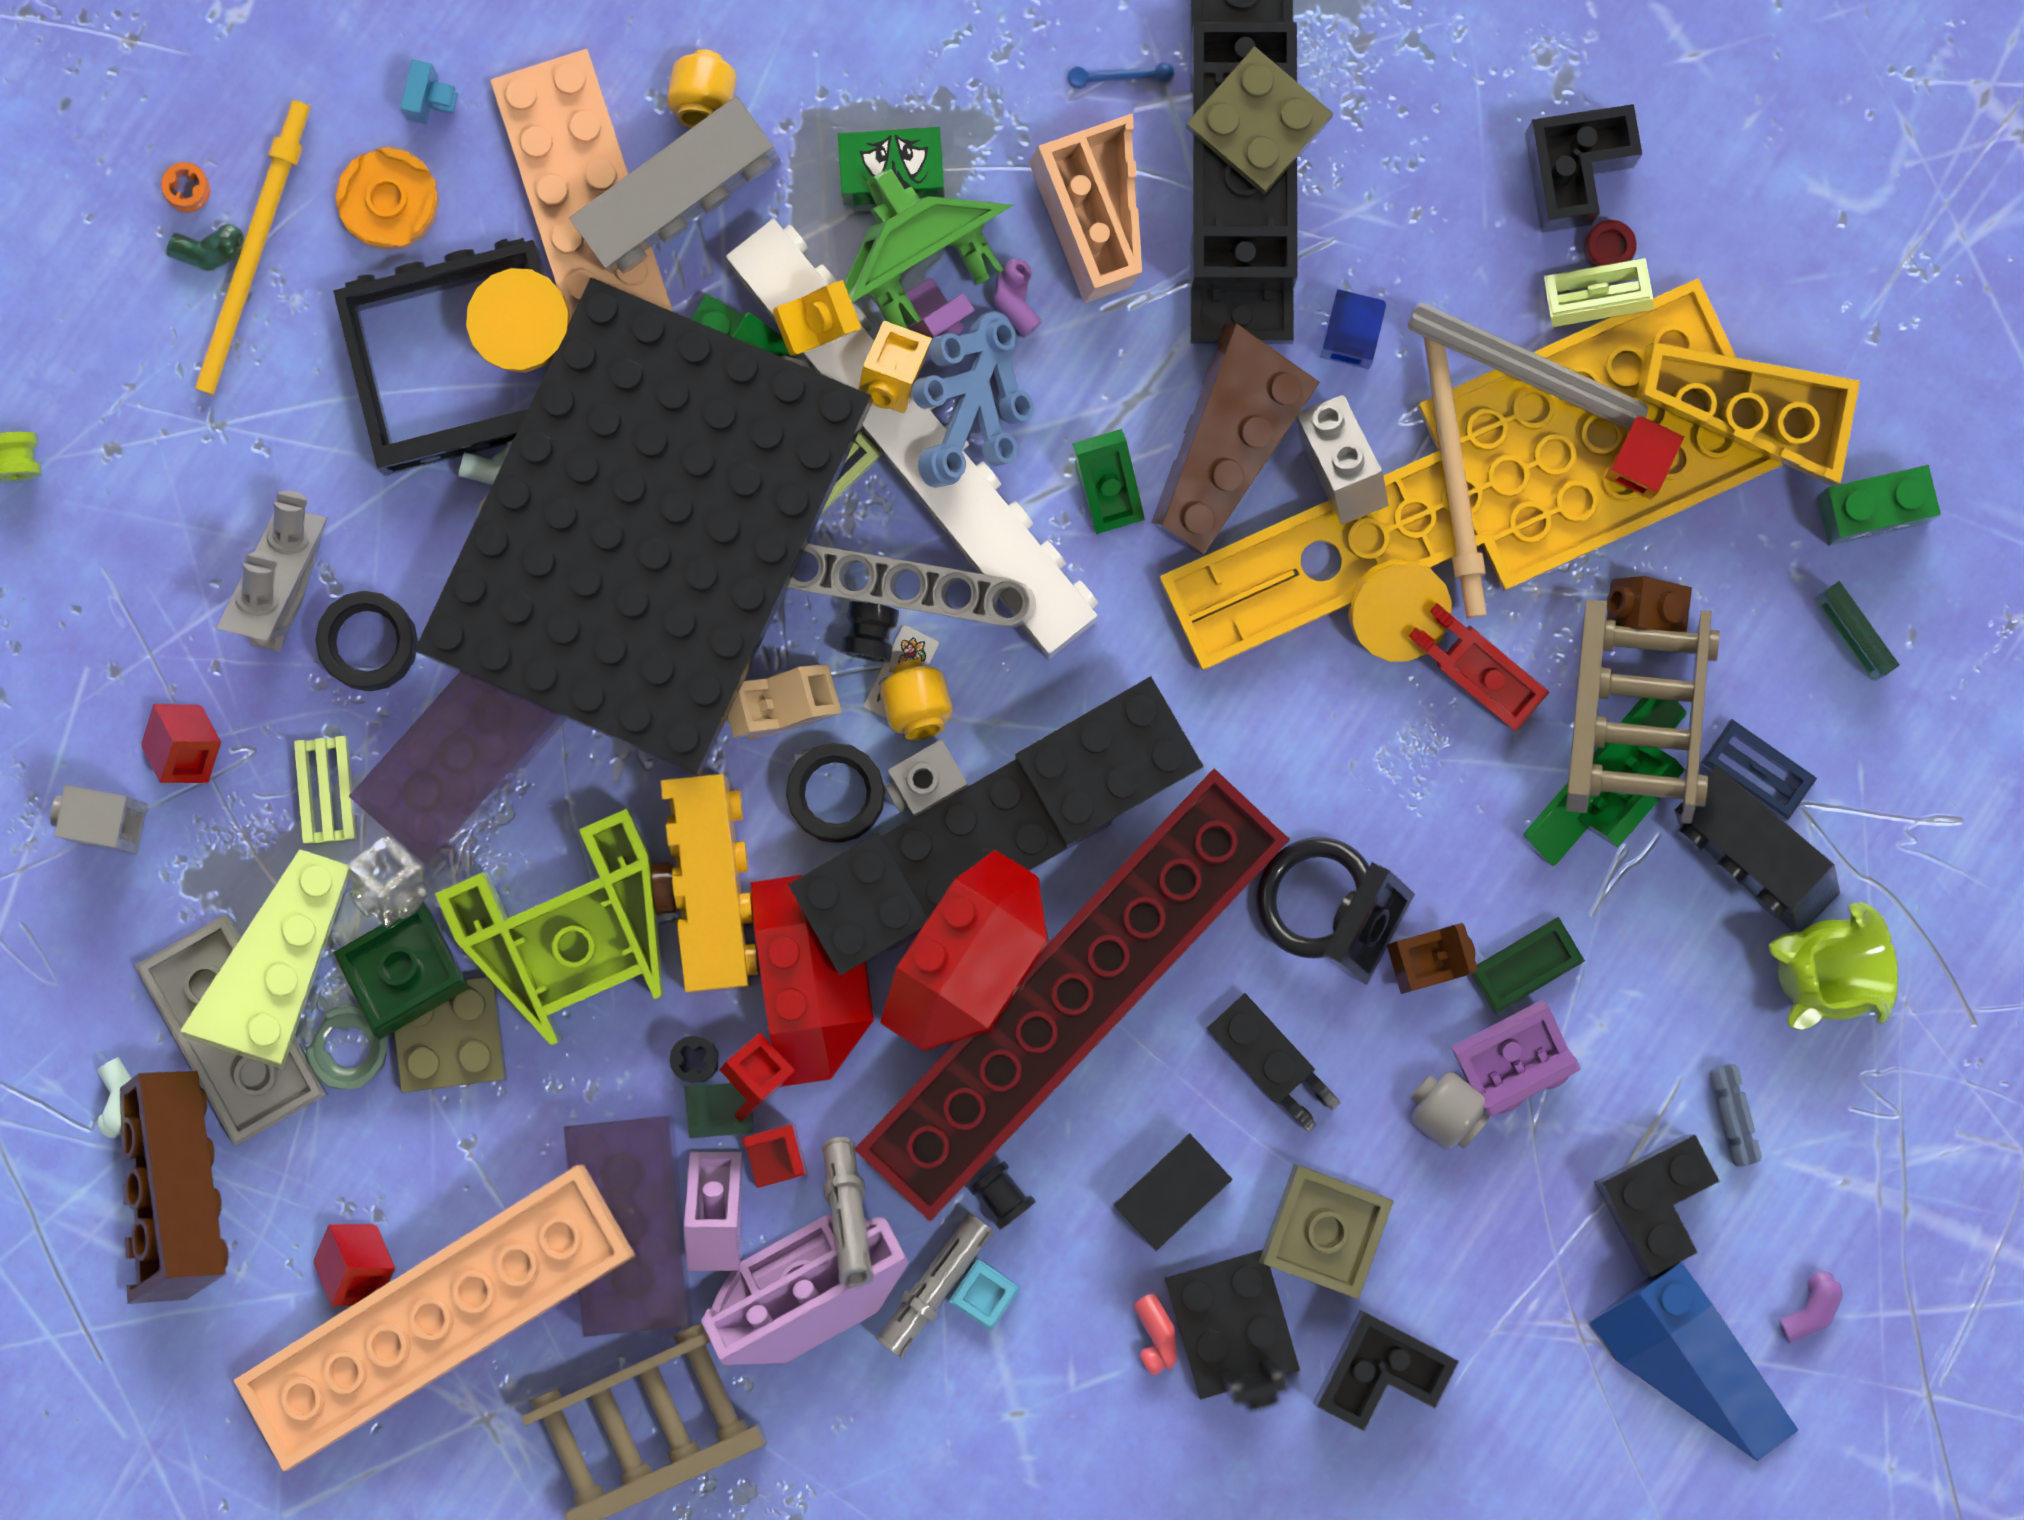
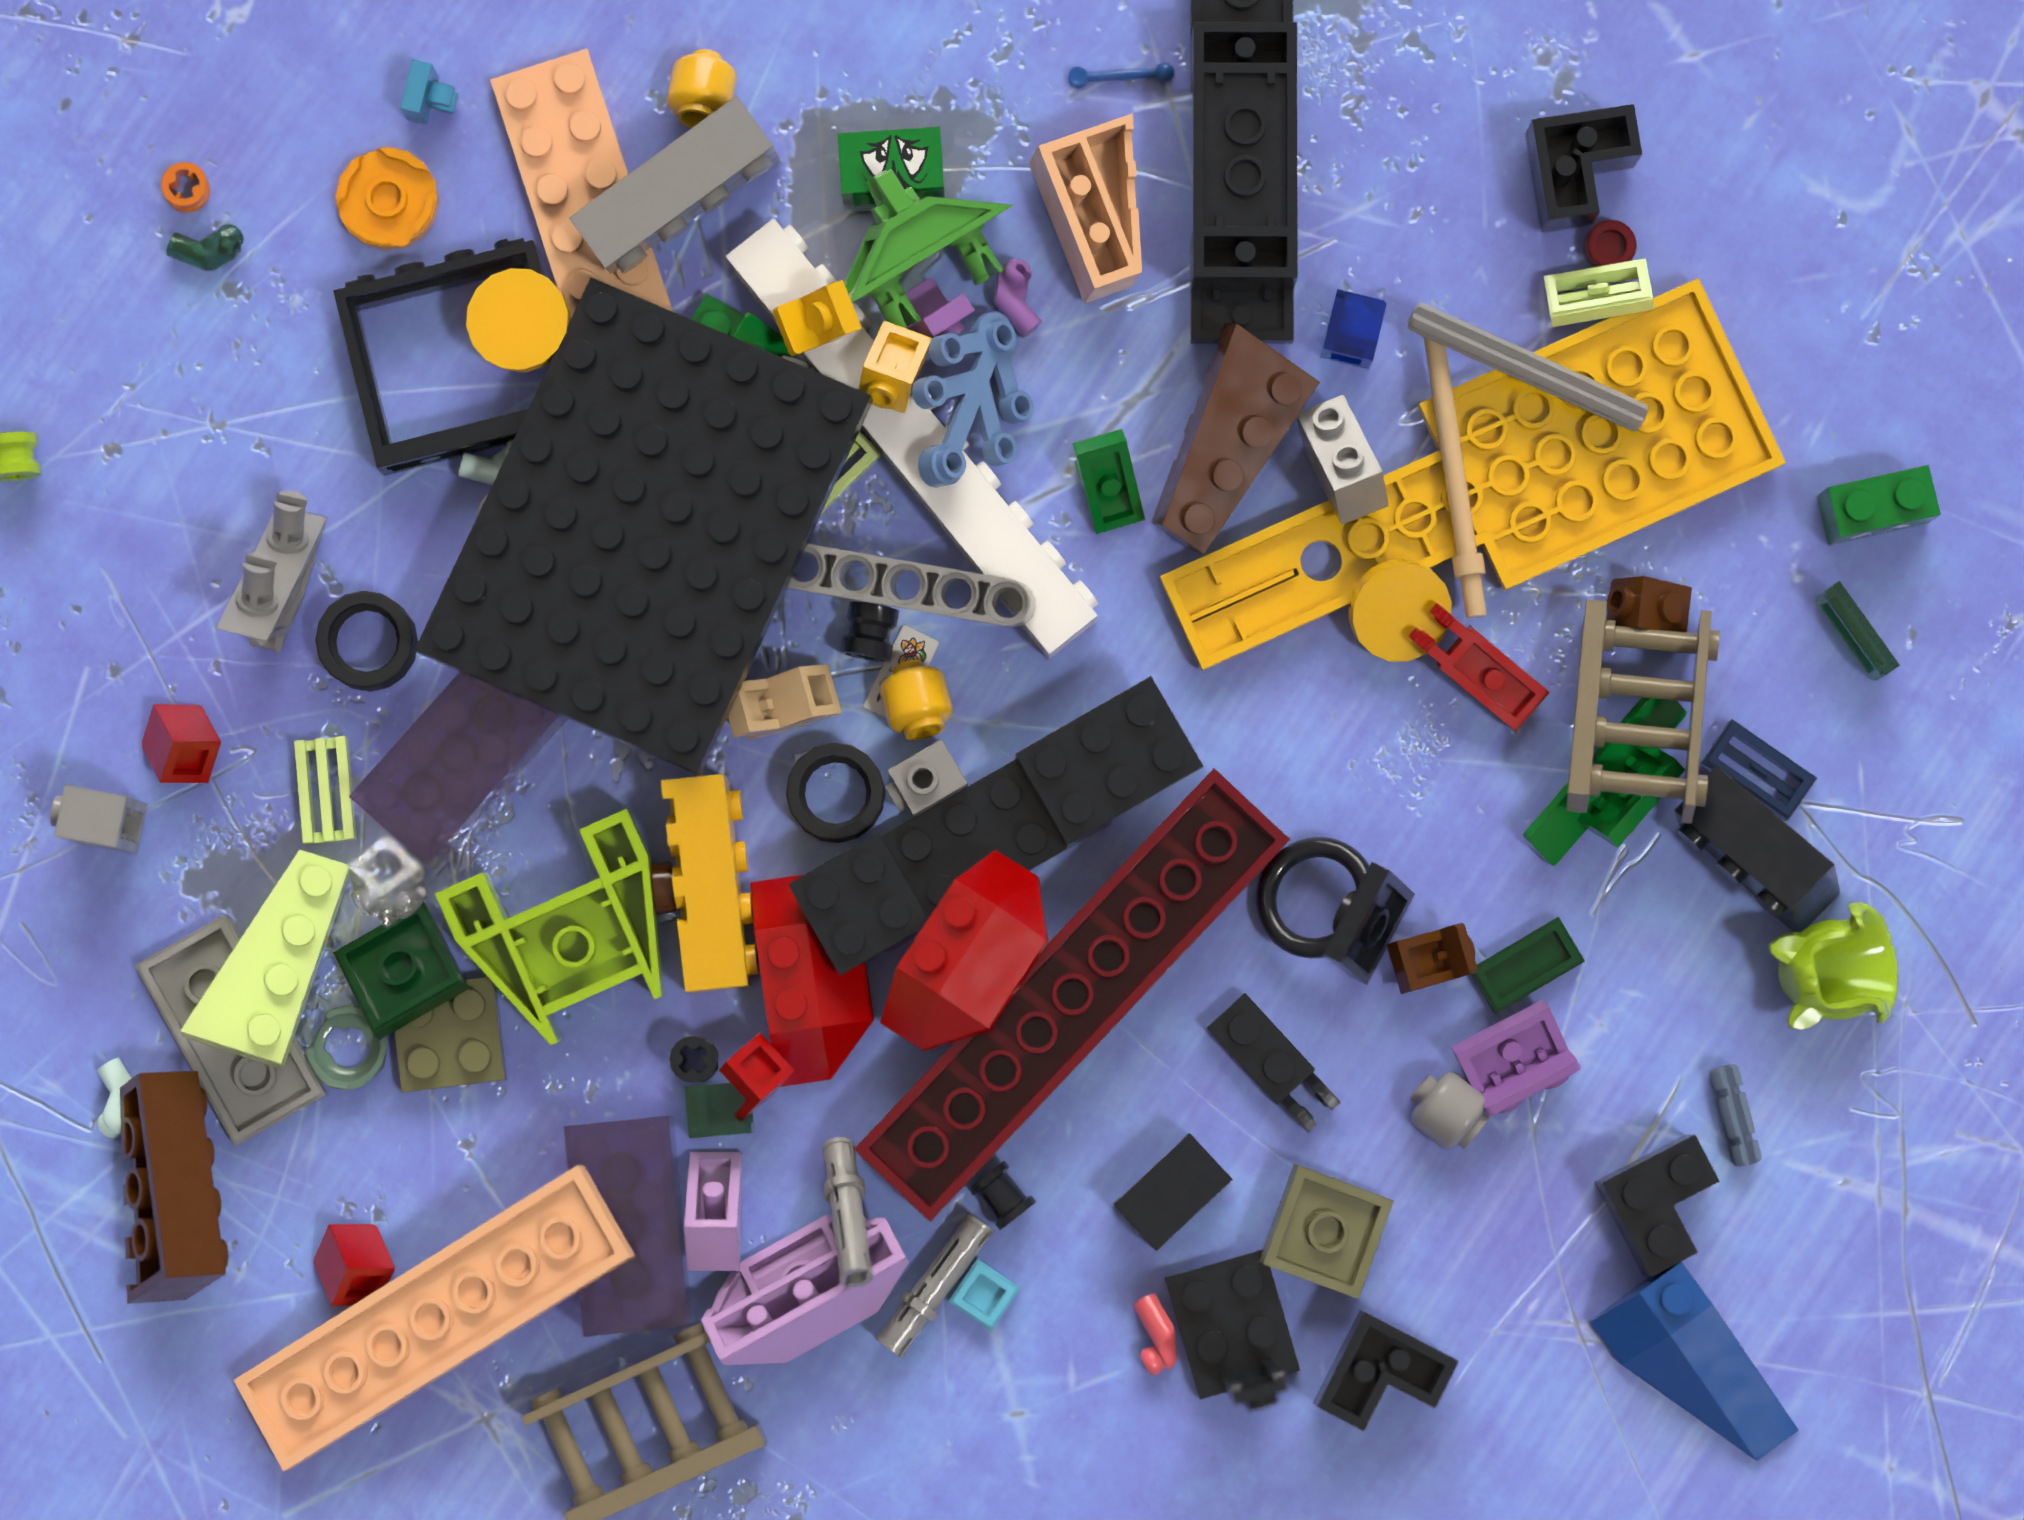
yellow bar [194,100,311,396] -> none
red panel [742,1124,808,1188] -> none
olive plate [1186,46,1333,195] -> none
red panel [1605,416,1685,500] -> none
yellow wedge [1637,343,1860,485] -> none
medium lavender arm [1778,1271,1843,1343] -> none

